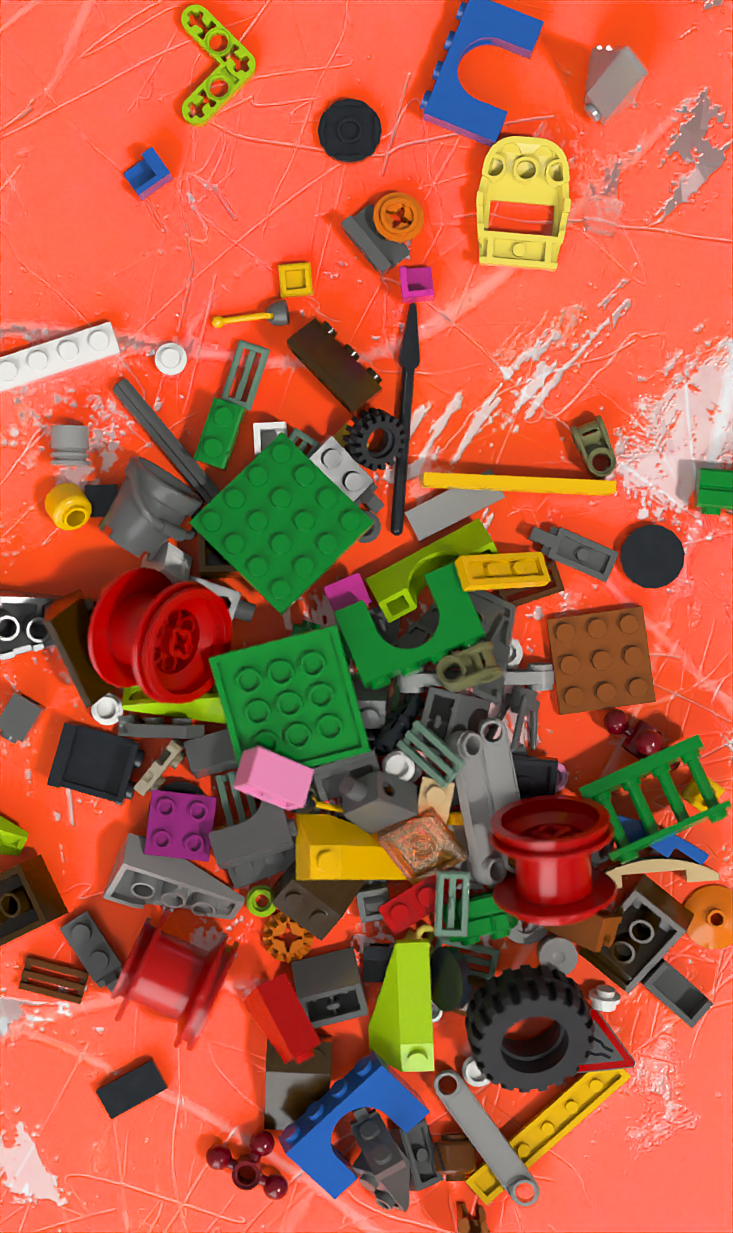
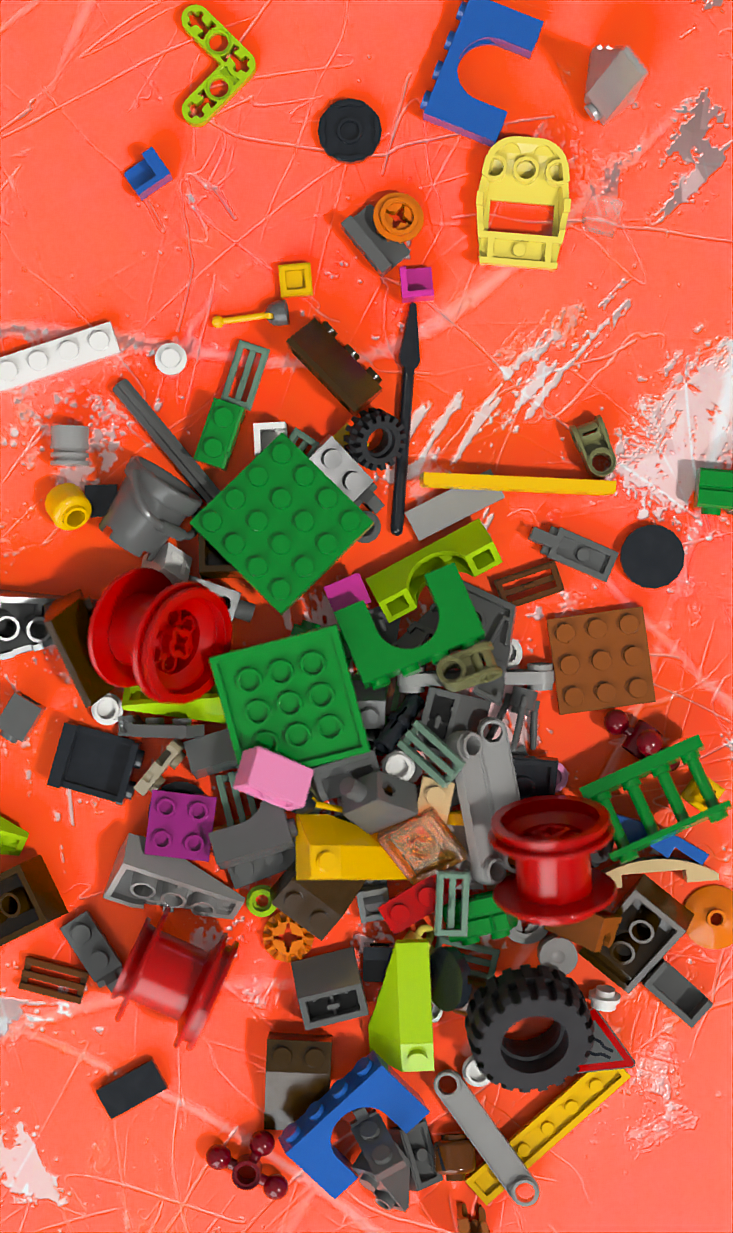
red slope [243,973,321,1064] -> none
yellow plate [455,552,551,591] -> none

